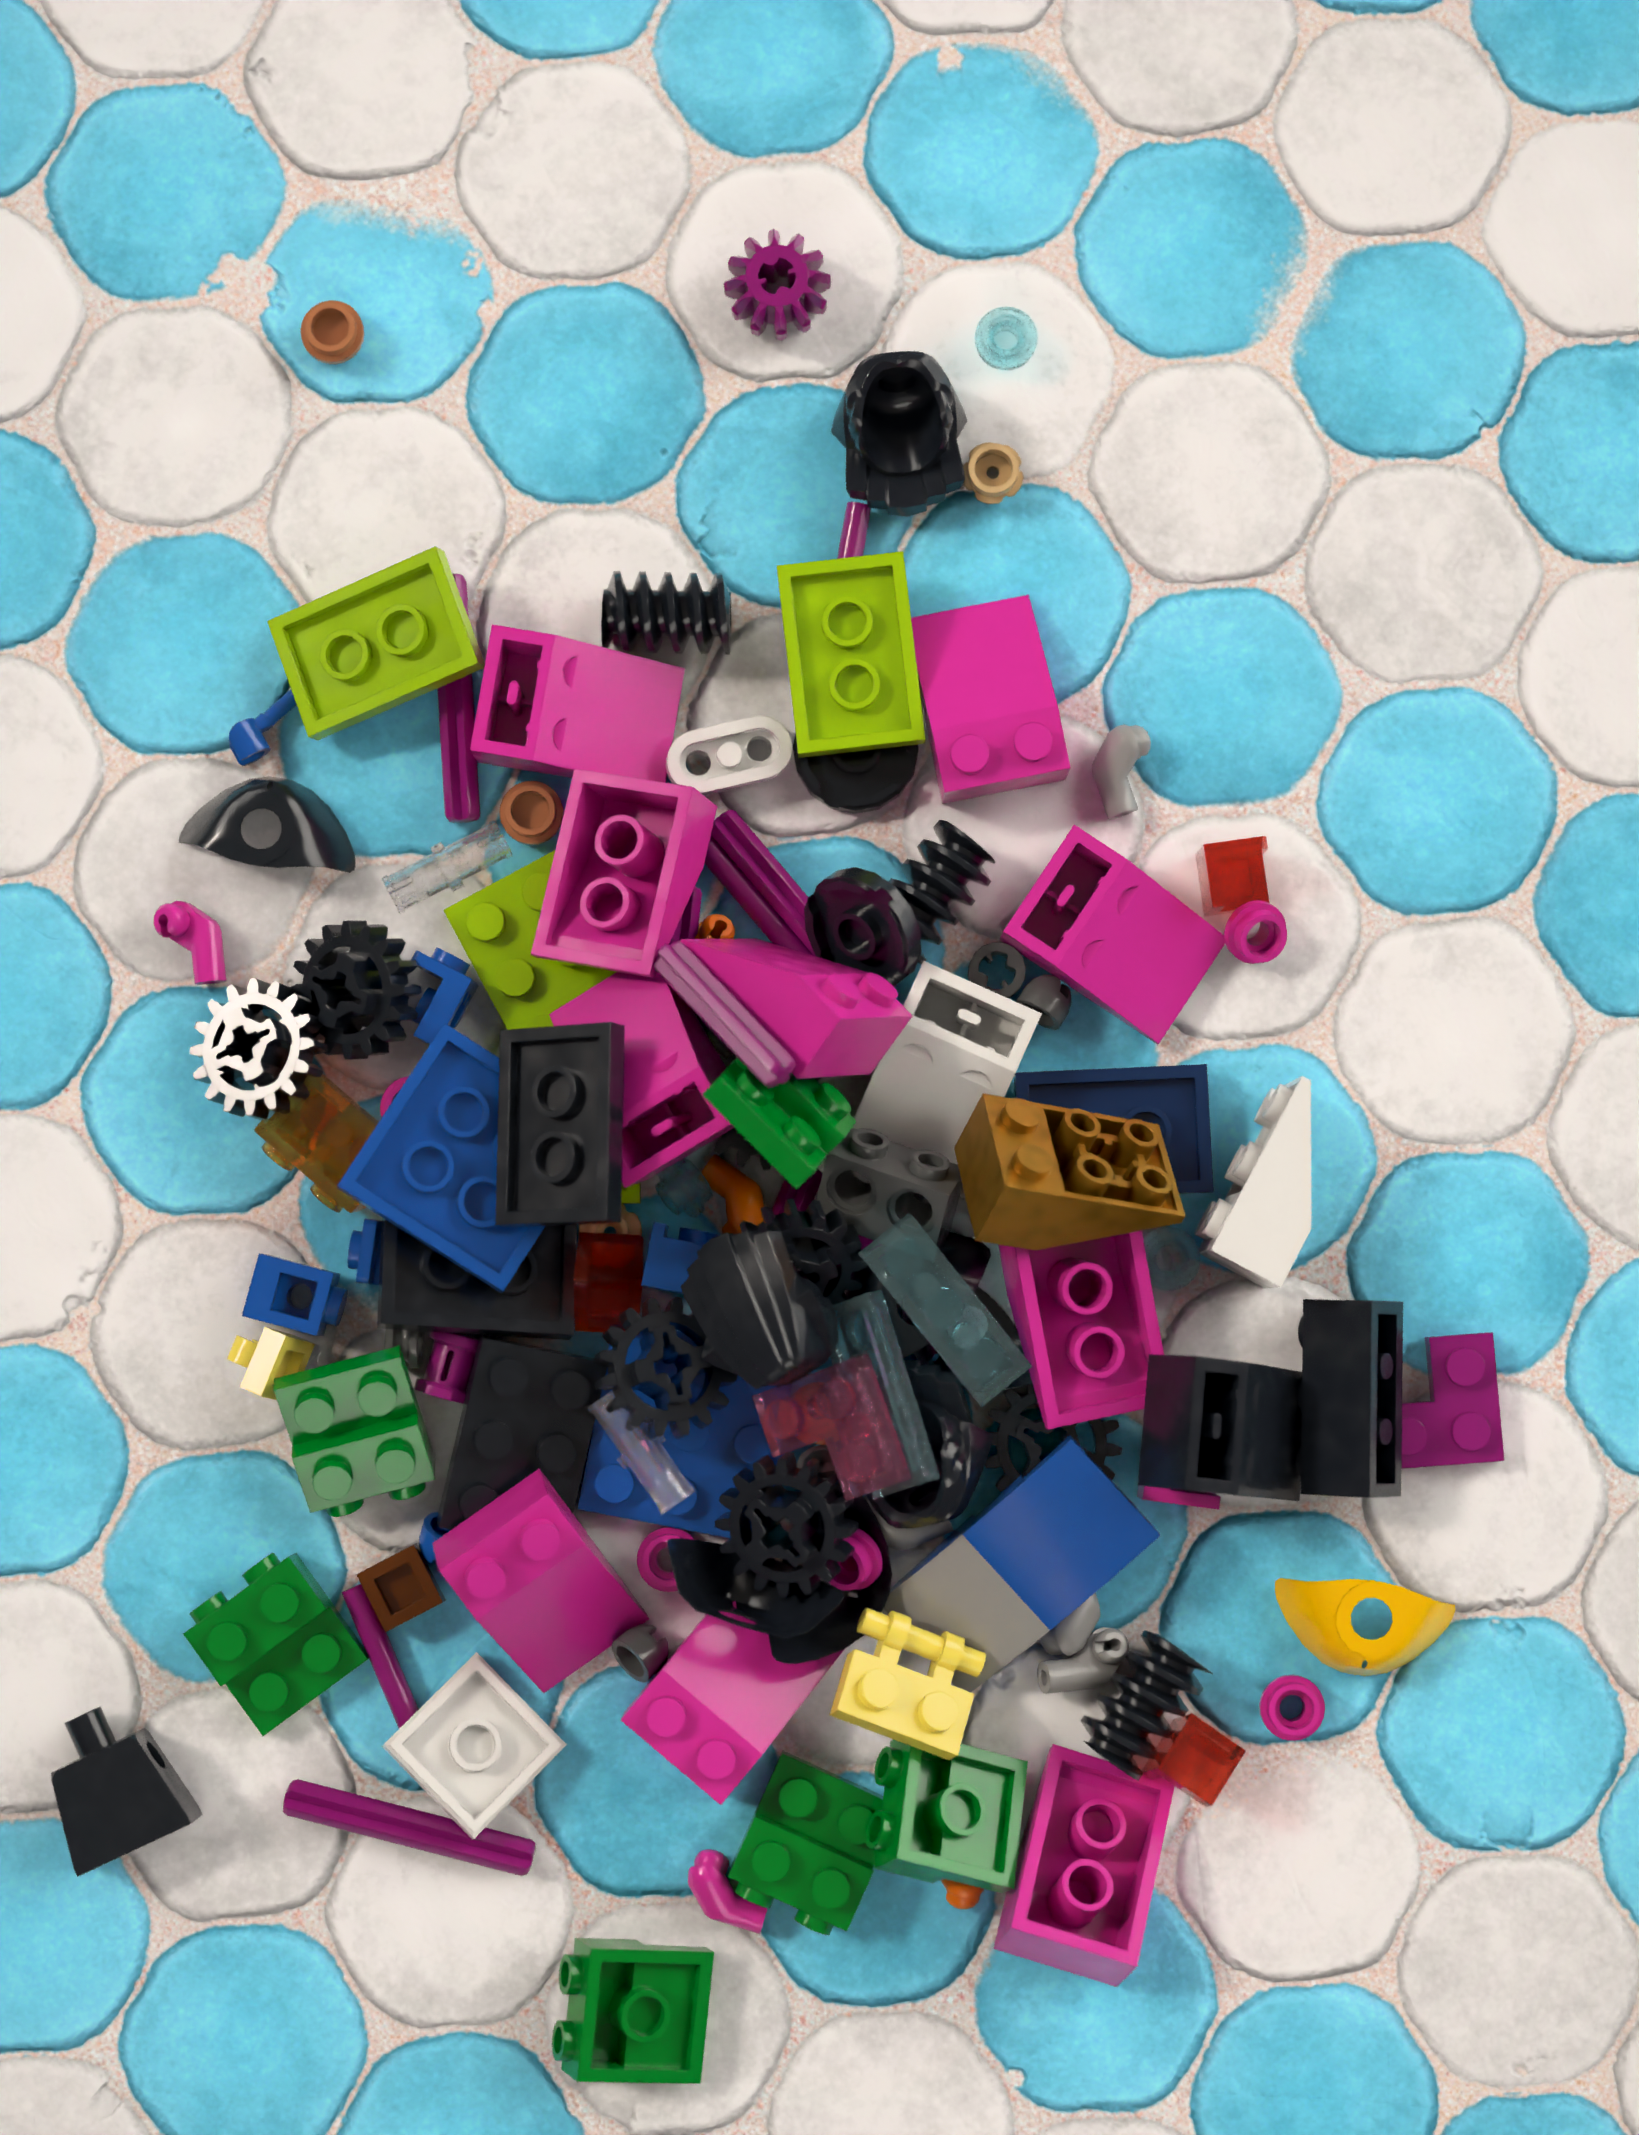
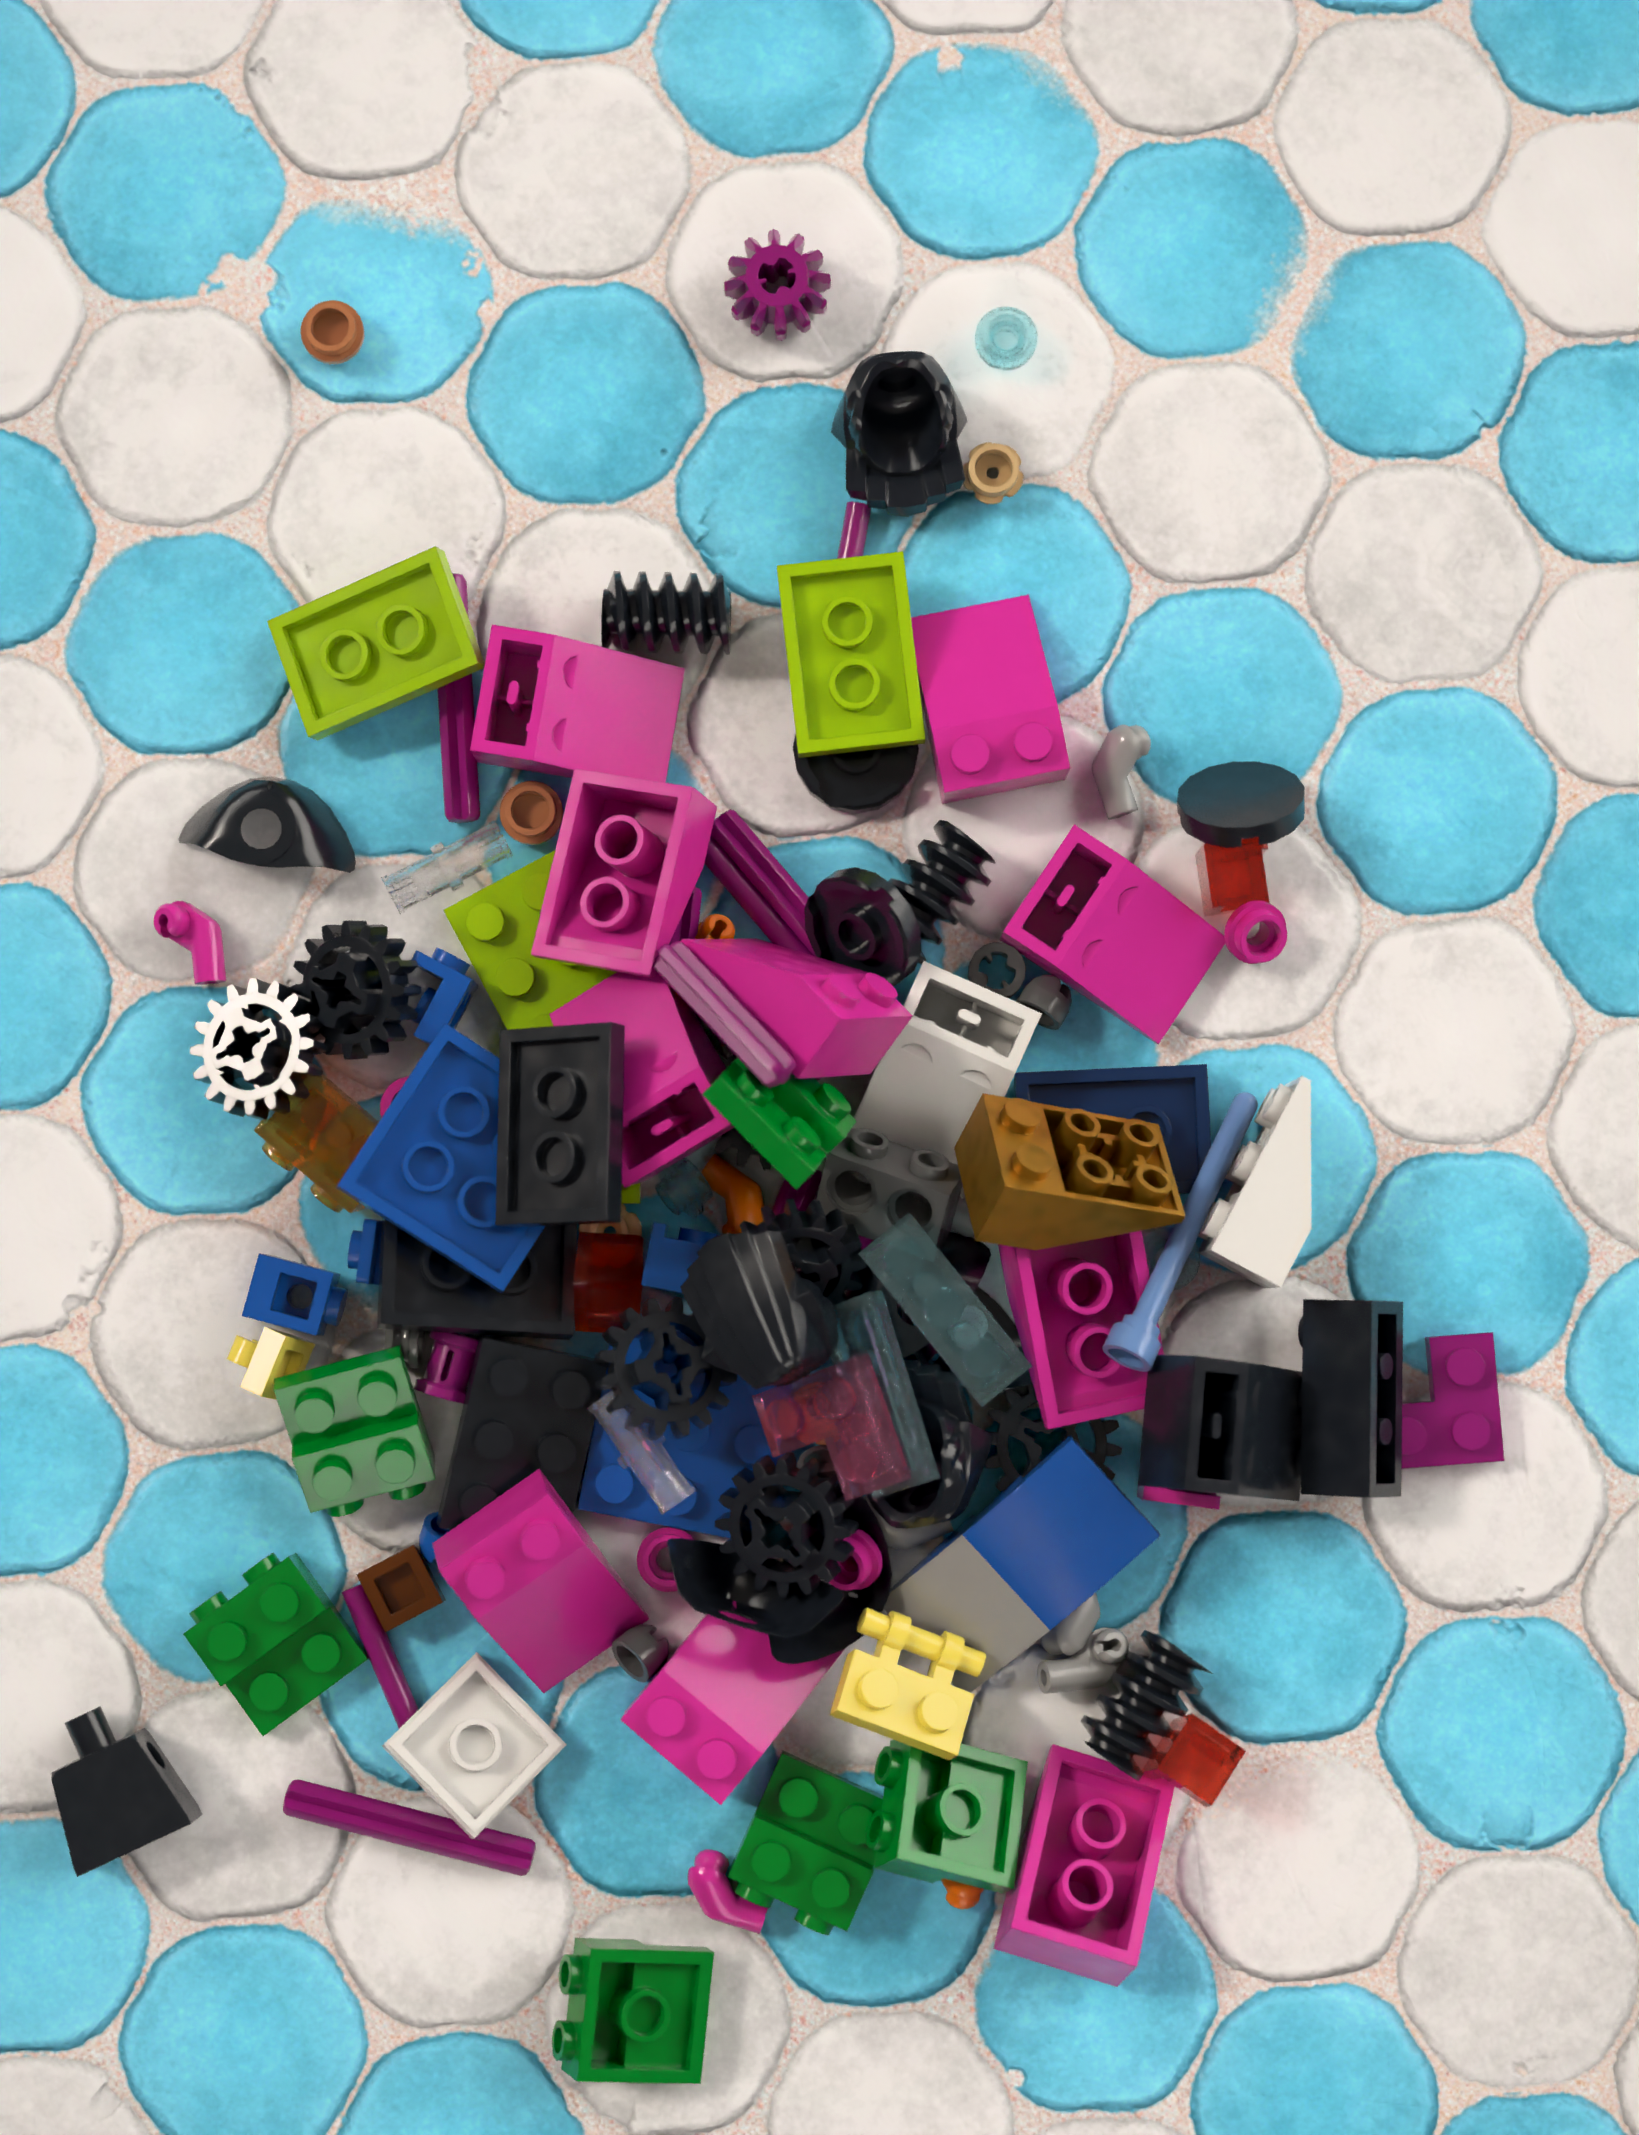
blue hand [229,689,297,766] -> none
white plate [666,715,792,795] -> none
dark pink plate [1259,1675,1325,1741] -> none
yellow piece [1275,1578,1456,1676] -> none
none -> medium blue piece [1102,1092,1258,1372]
none -> black tile [1177,761,1305,848]

